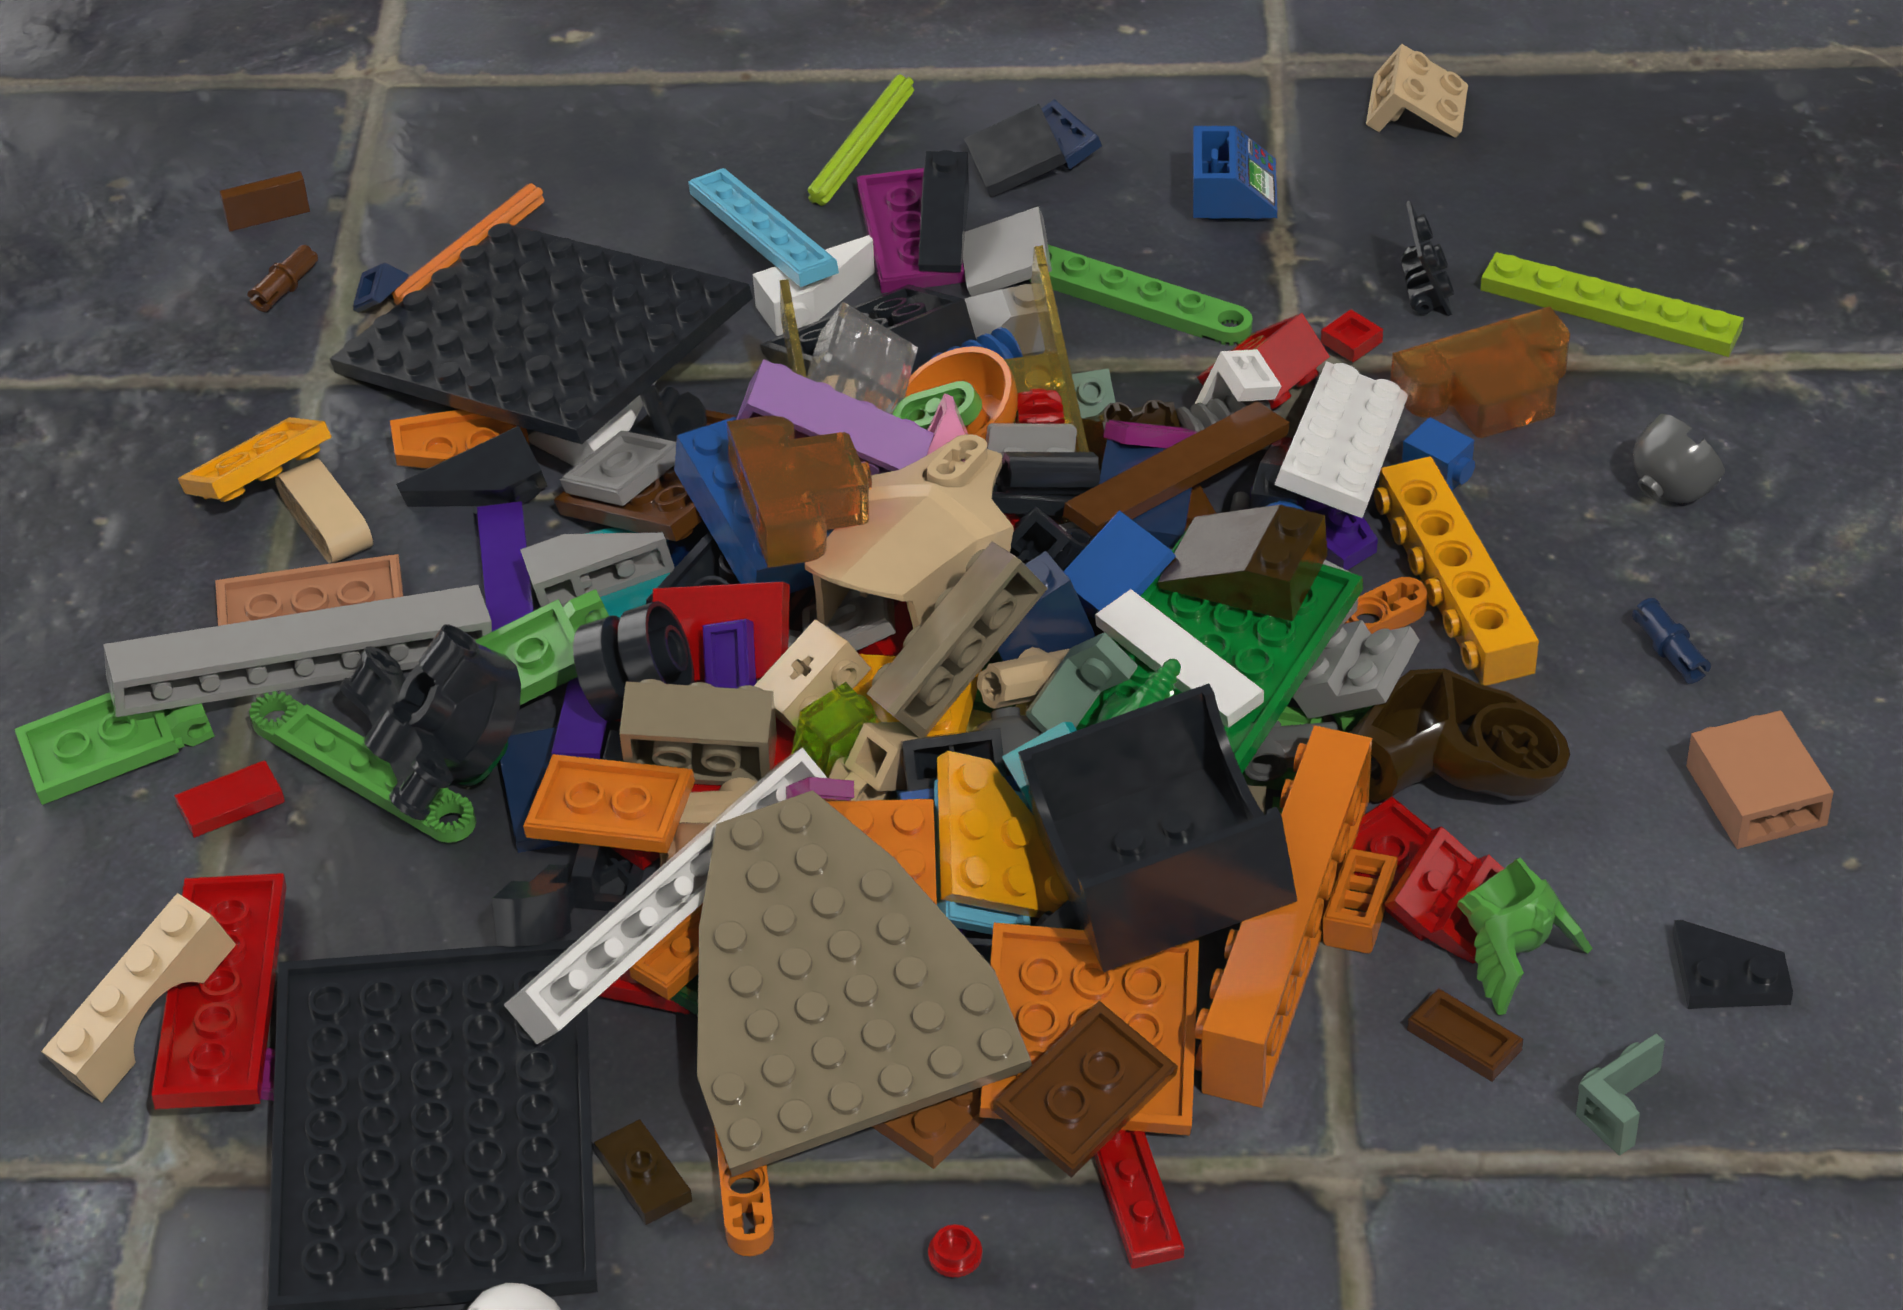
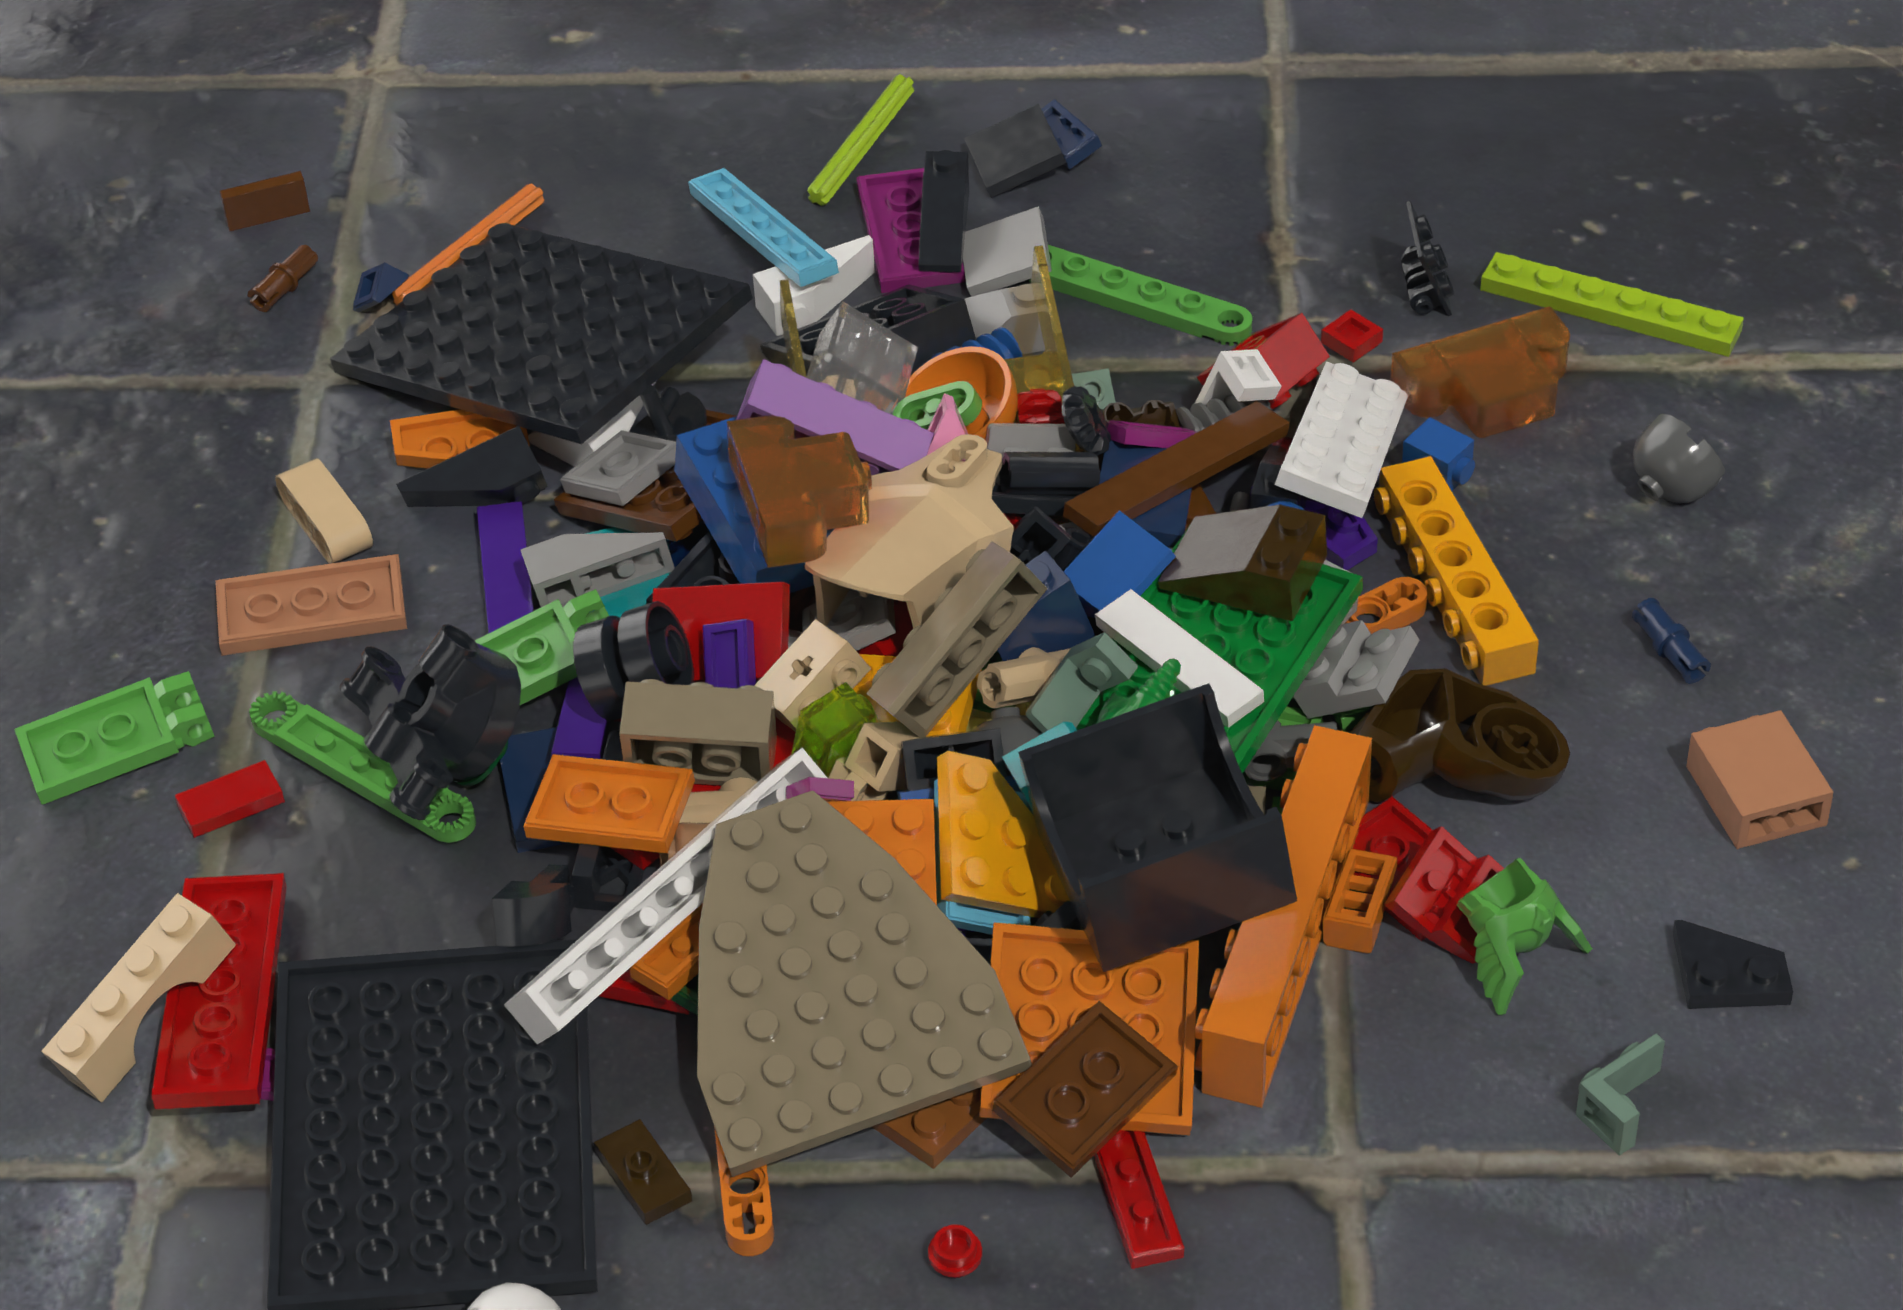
light grey brick [103,585,492,717] -> none
light orange plate [178,417,332,502] -> none
blue slope [1193,126,1277,219] -> none
tan bracket [1366,44,1468,138] -> none
reddish brown tile [1407,988,1523,1082] -> none
none -> black gear [1062,386,1111,456]

